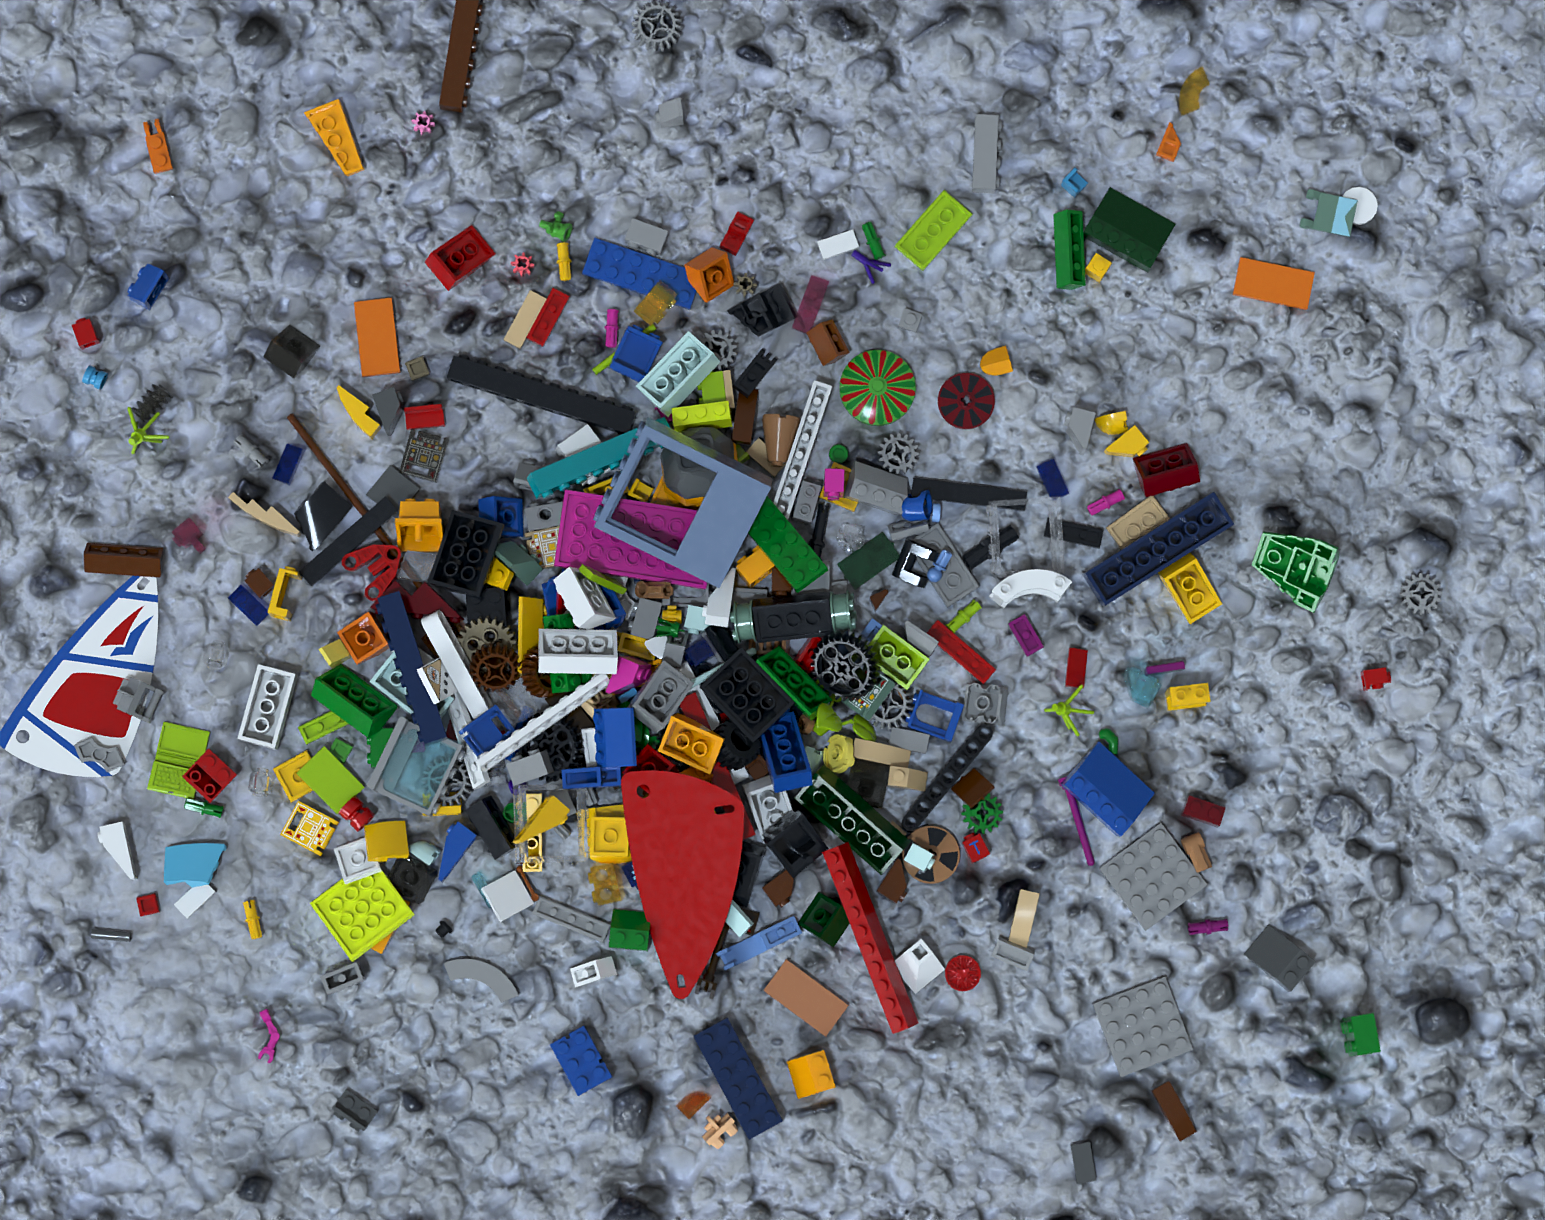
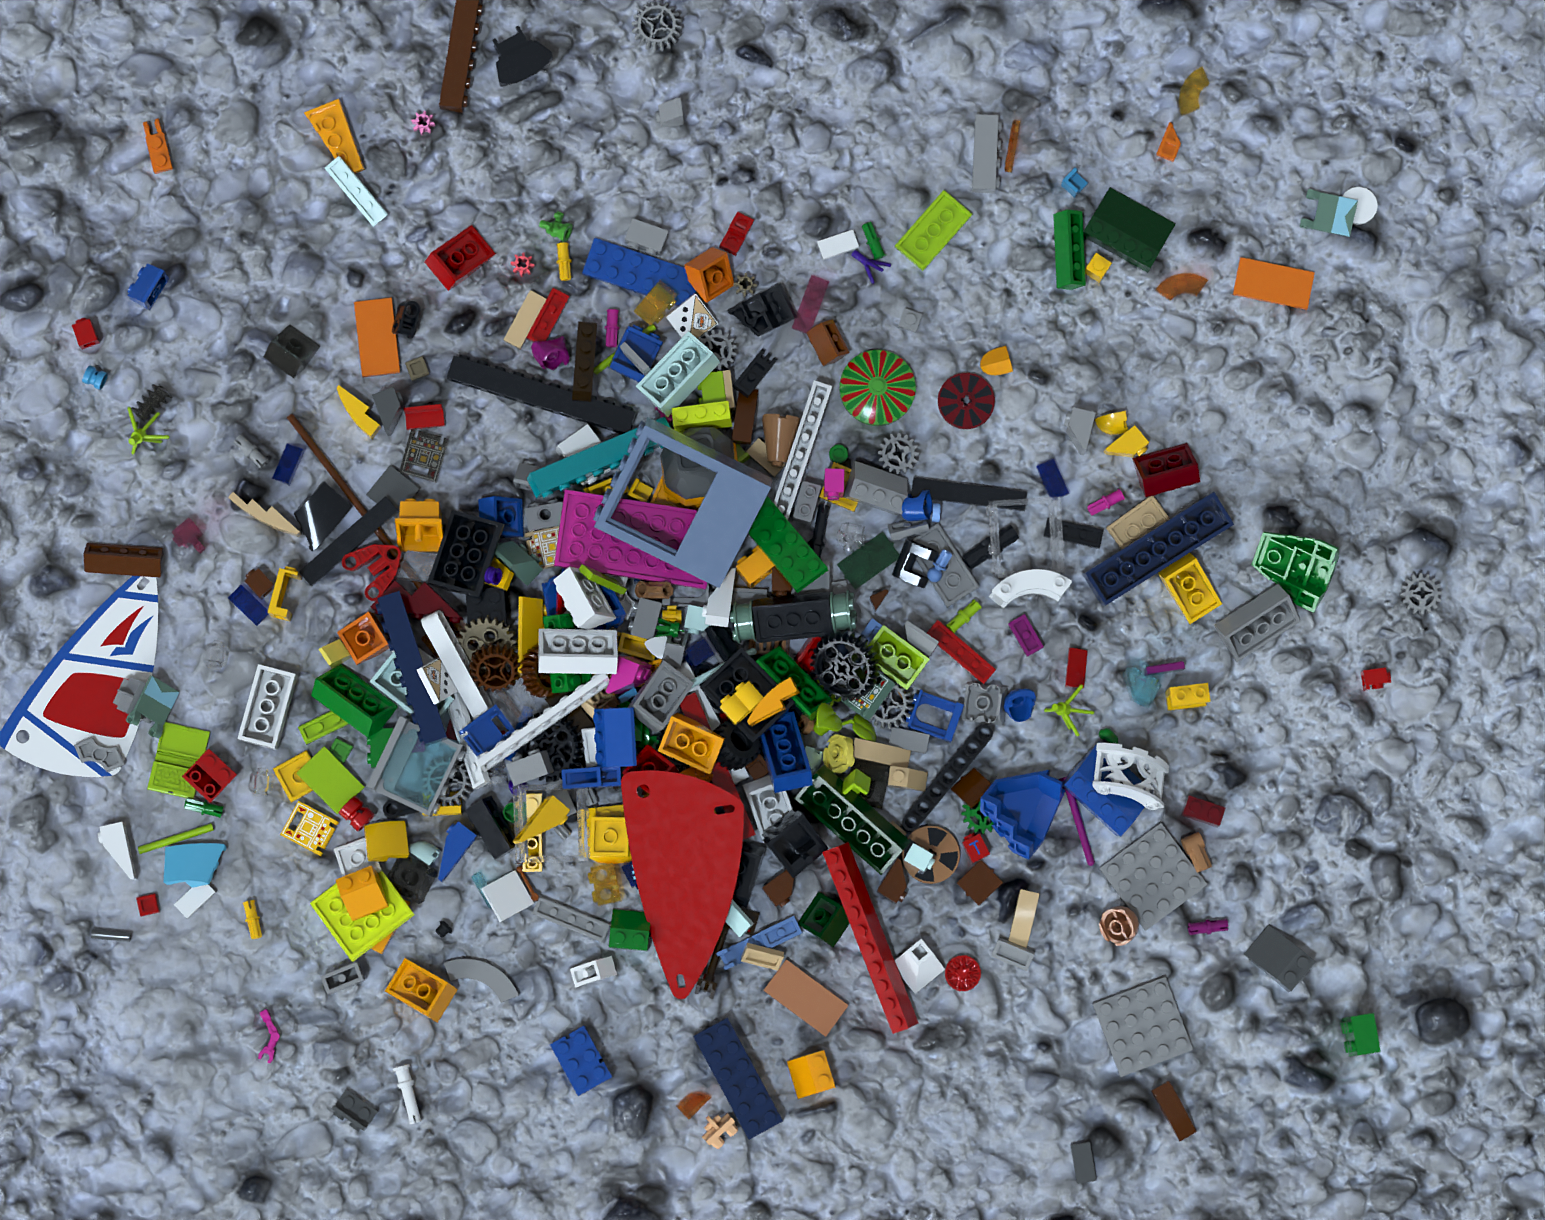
none -> sand green flag [126,675,179,738]
none -> lime bar [138,823,214,854]
none -> light aqua tile [325,156,388,227]
none -> light orange slope [336,866,389,921]
none -> black piece [383,795,421,819]
none -> light orange slope [385,958,458,1023]
none -> black piece [392,301,420,339]
none -> white pin [393,1064,422,1124]
none -> dark purple bush [484,566,502,585]
none -> black piece [492,25,553,87]
none -> magenta hair [531,336,569,371]
none -> dark brown brick [572,321,597,402]
none -> light grey tile [620,342,651,376]
none -> tile [665,293,718,339]
none -> yellow brick [720,681,764,726]
none -> tan tile [741,943,784,971]
none -> light orange slope [747,677,800,726]
none -> lime panel [842,768,871,795]
none -> reddish brown piece [957,860,1003,906]
none -> blue panel [980,770,1066,860]
none -> clear orange tile [1004,120,1020,173]
none -> blue piece [1004,688,1036,722]
none -> white fence [1092,743,1169,810]
none -> nougat cylinder [1099,906,1139,946]
none -> clear orange tile [1155,273,1208,301]
none -> light grey slope [1214,584,1300,662]

